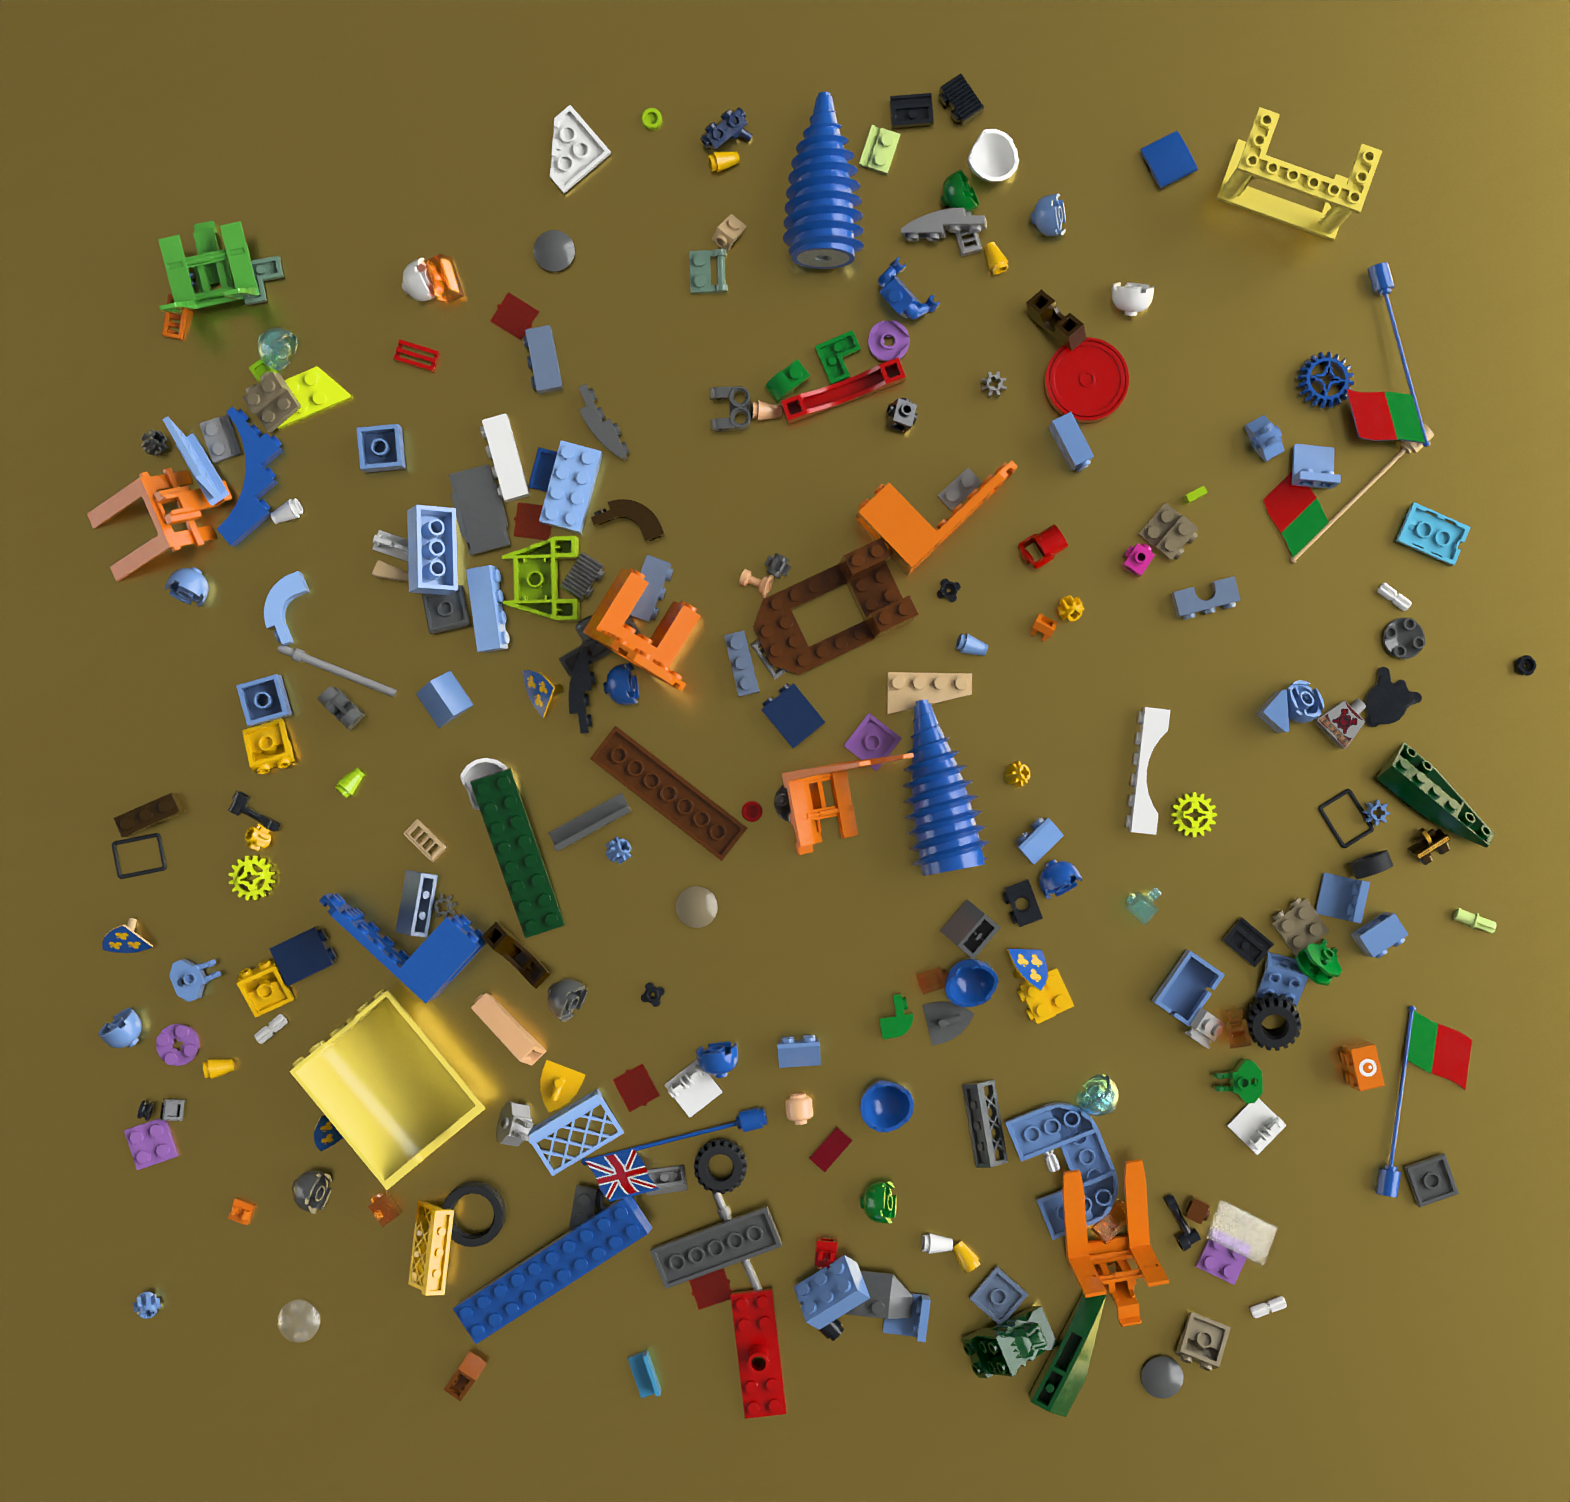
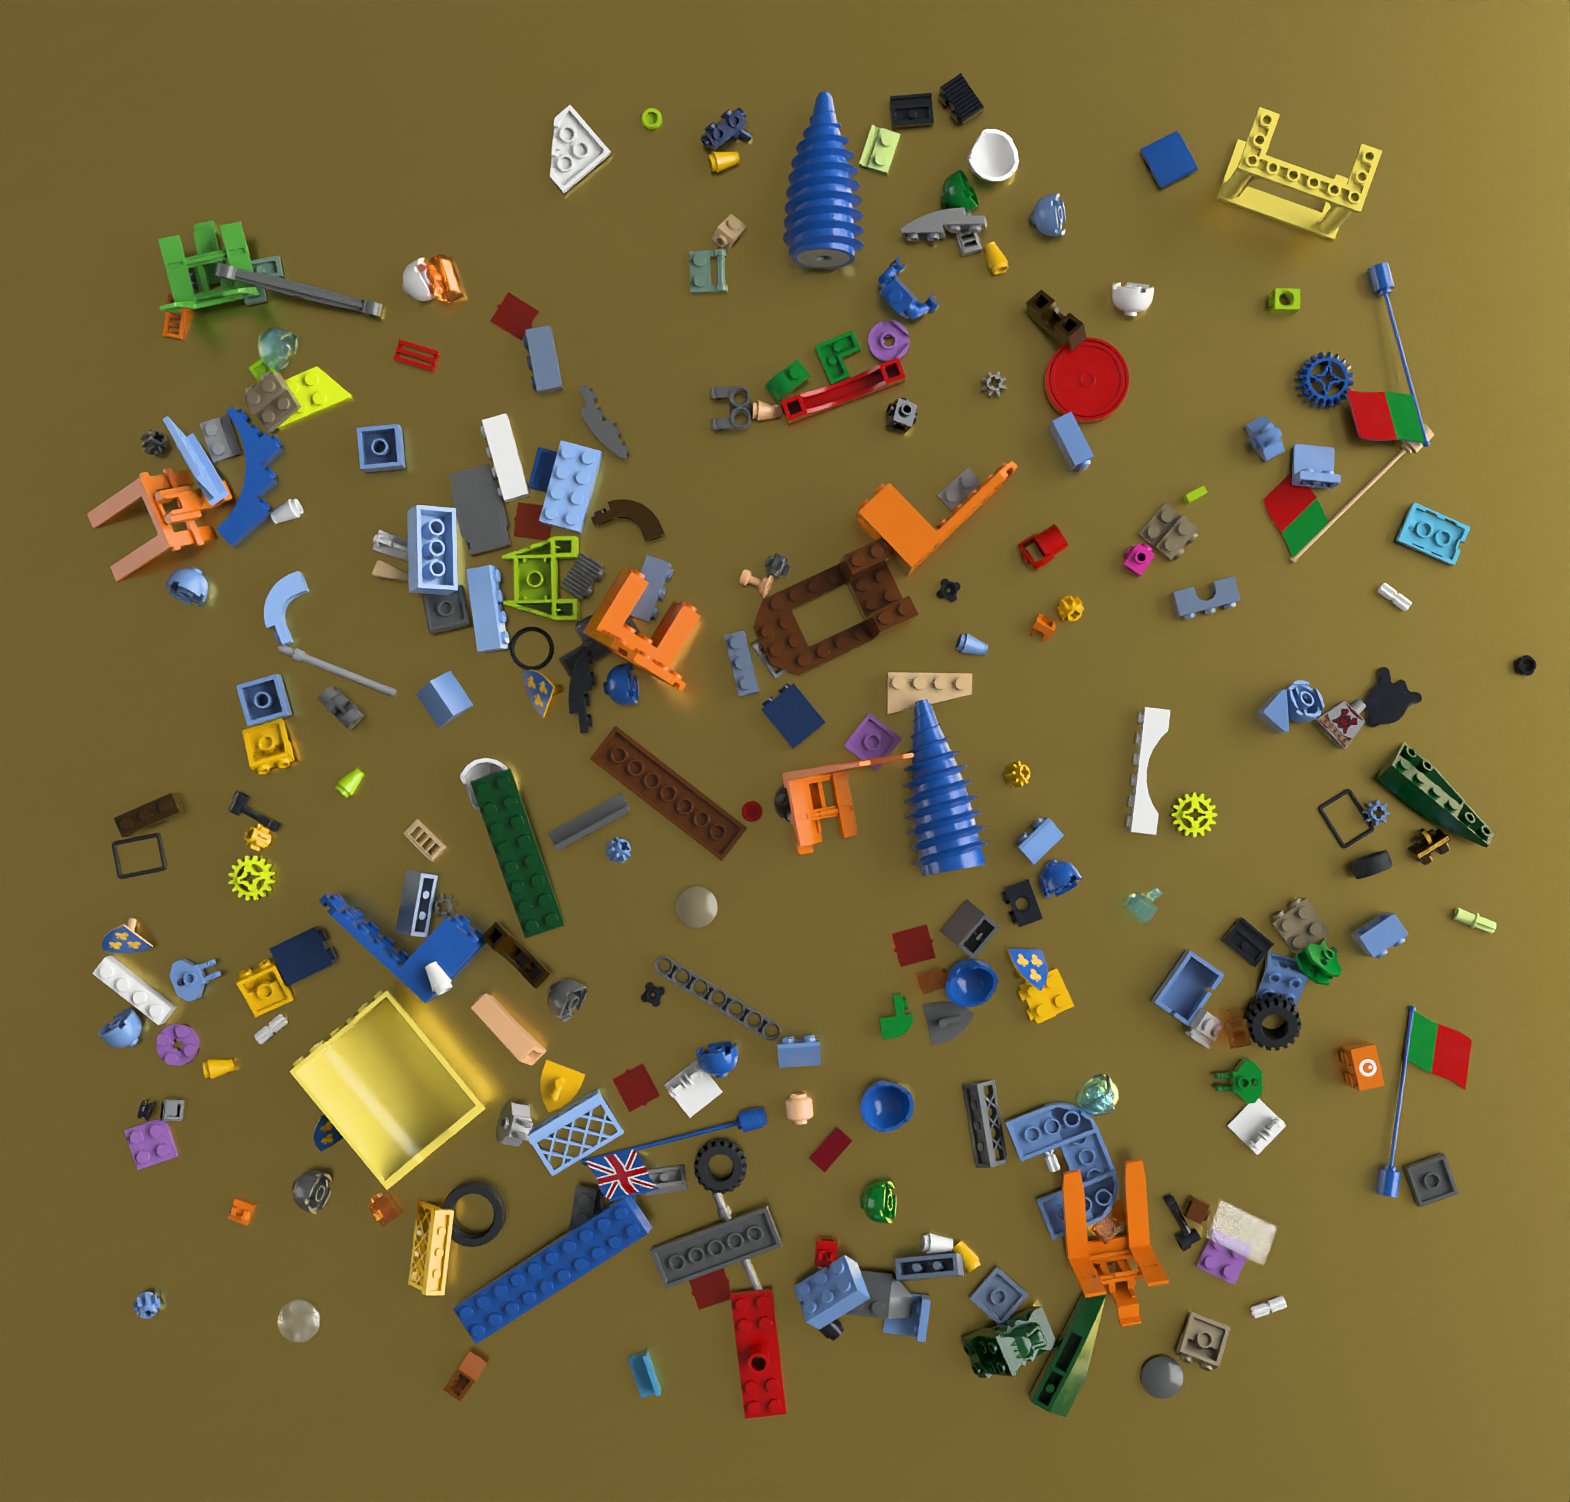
dark grey dish [533,230,575,273] -> none
medium blue bracket [1315,873,1370,923] -> none
dark grey dish [1383,618,1425,659] -> none
none -> white brick [92,956,177,1025]
none -> dark grey piece [214,263,383,317]
none -> white cone [425,962,452,995]
none -> black tyre [510,627,554,670]
none -> dark grey beam [654,956,781,1041]
none -> clear red piece [892,924,936,967]
none -> sand blue brick [895,1253,964,1282]
none -> lime brick [1268,288,1300,313]

